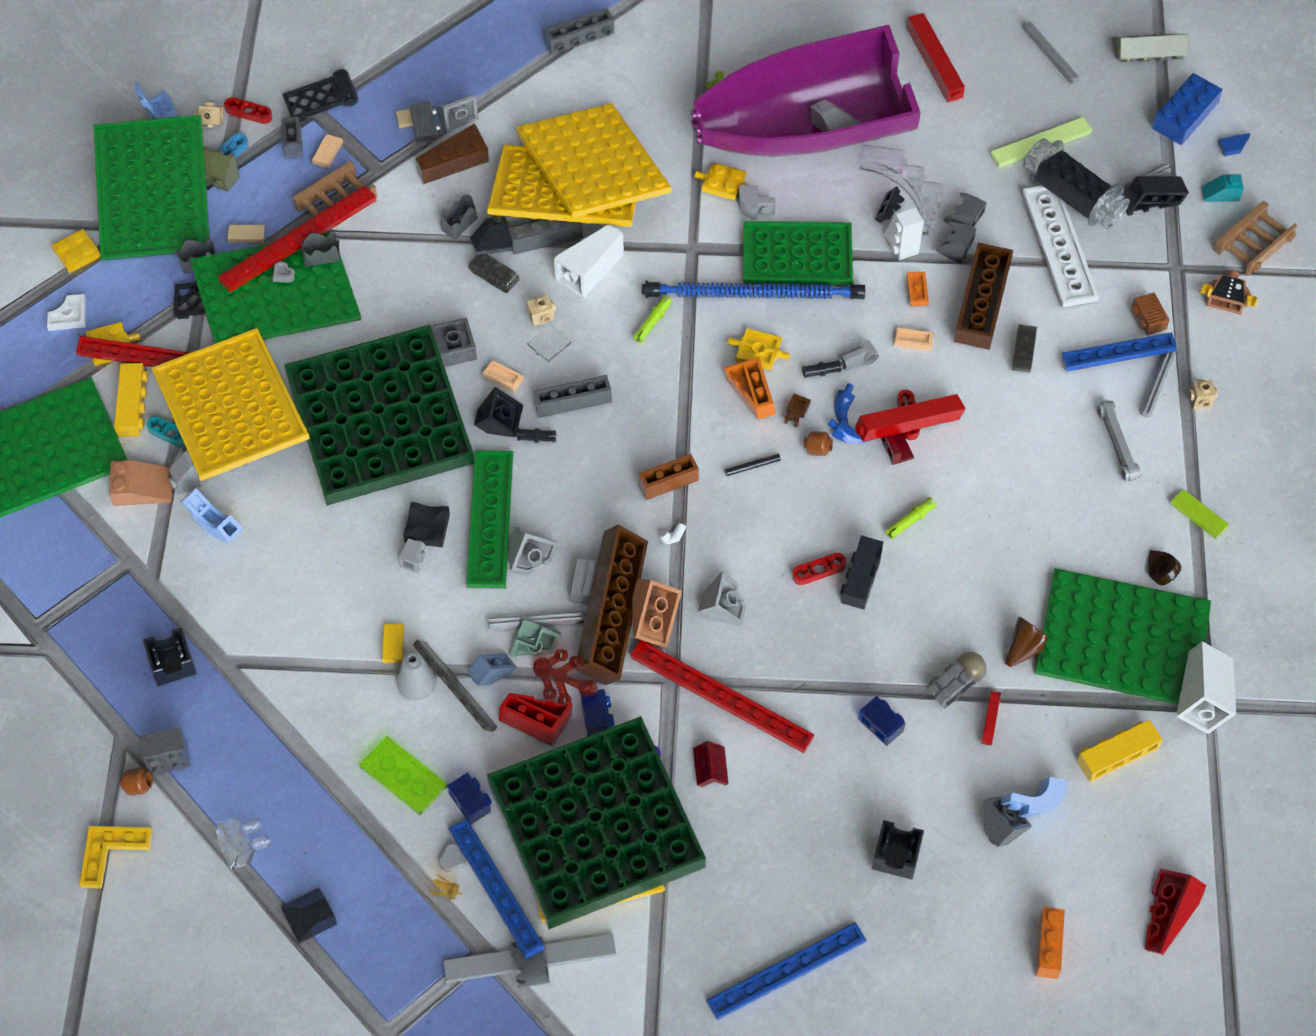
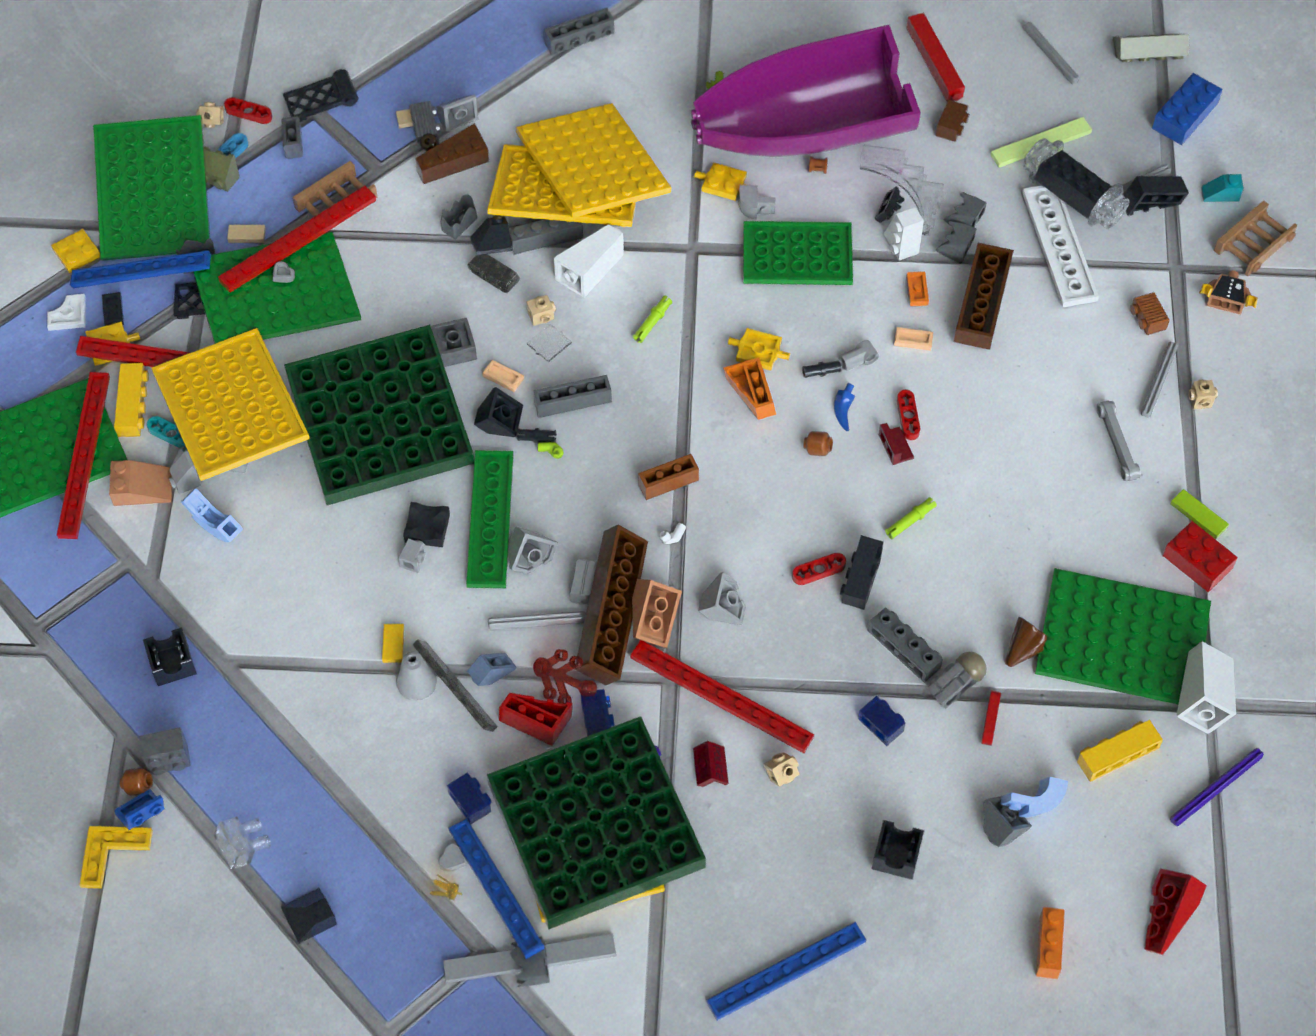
light blue bracket [134,81,178,119] -> none
dark grey piece [301,232,340,267] -> none
light nougat tile [312,134,343,168] -> none
clear neon green tile [359,736,448,815] -> none
sand green slope [510,619,561,657] -> none
blue hose [642,280,865,299] -> none
black bar [725,453,781,476] -> none
reddish brown plate [784,394,811,427] -> none
light grey slope [811,99,861,132] -> none
blue bar [827,419,871,444] -> none
red brick [855,394,966,442] -> none
clear smoke beam [1012,324,1037,373] -> none
blue plate [1062,332,1177,372] -> none
dark brown piece [1148,550,1182,586] -> none
blue tile [1218,133,1250,156] -> none
none -> red plate [57,372,110,539]
none -> blue tile [70,250,211,288]
none -> black plate [102,292,124,326]
none -> blue bracket [114,789,165,830]
none -> dark brown piece [420,133,440,151]
none -> lime arm [538,442,564,459]
none -> tan brick [763,752,800,787]
none -> dark orange bush [809,156,828,174]
none -> dark grey brick [867,607,943,683]
none -> reddish brown brick [936,99,970,142]
none -> red brick [1163,521,1238,592]
none -> dark purple axle [1170,748,1264,826]

